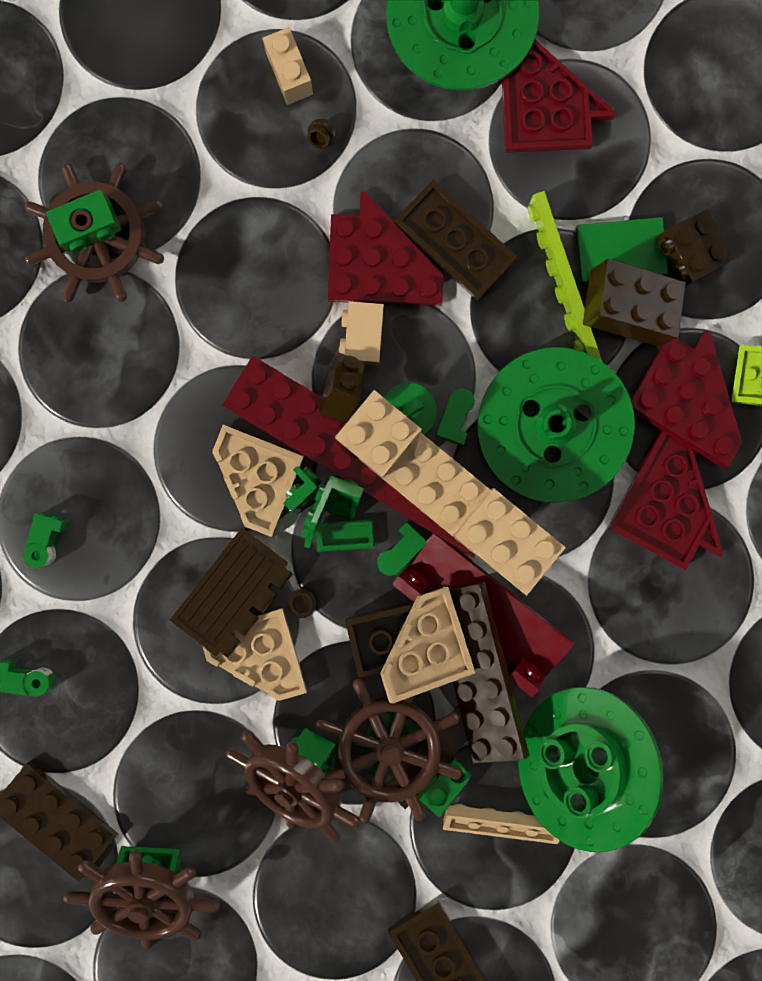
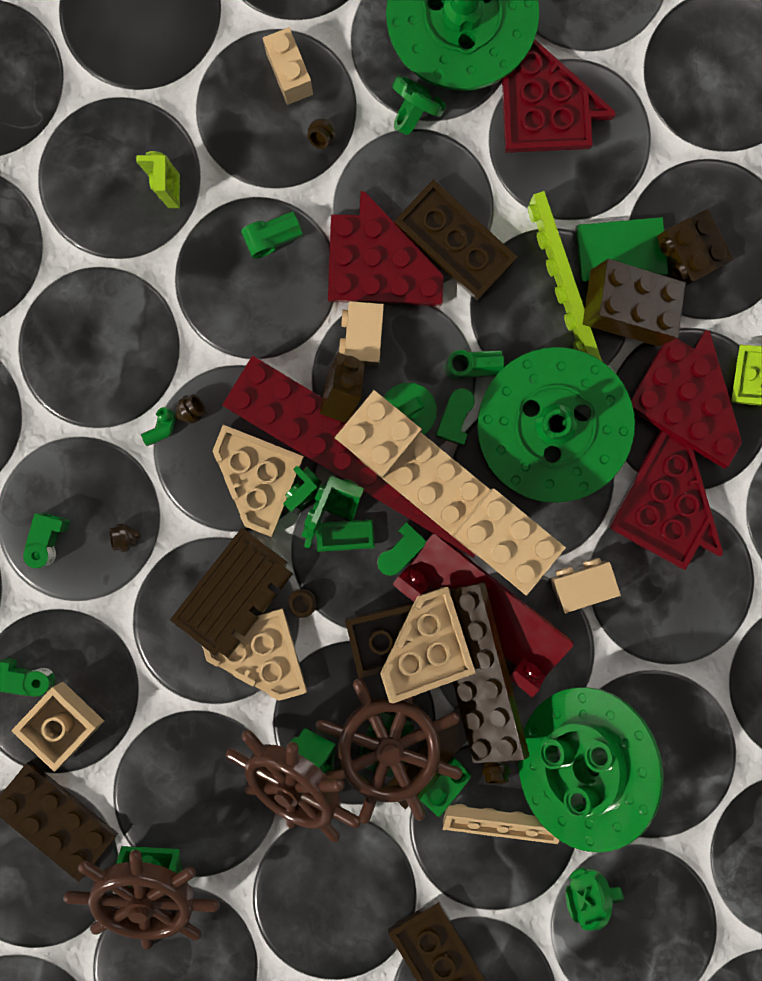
reddish brown brick [24,163,164,302] -> none
none -> tan brick [12,682,105,772]
none -> dark brown plate [109,523,141,553]
none -> lime bracket [136,151,180,208]
none -> green arm [141,407,176,447]
none -> dark brown plate [175,394,205,424]
none -> green piece [241,211,303,259]
none -> green tile [392,75,447,135]
none -> green piece [444,350,504,380]
none -> dark brown plate [482,761,511,784]
none -> tan brick [550,558,621,613]
none -> green tile [565,868,624,931]

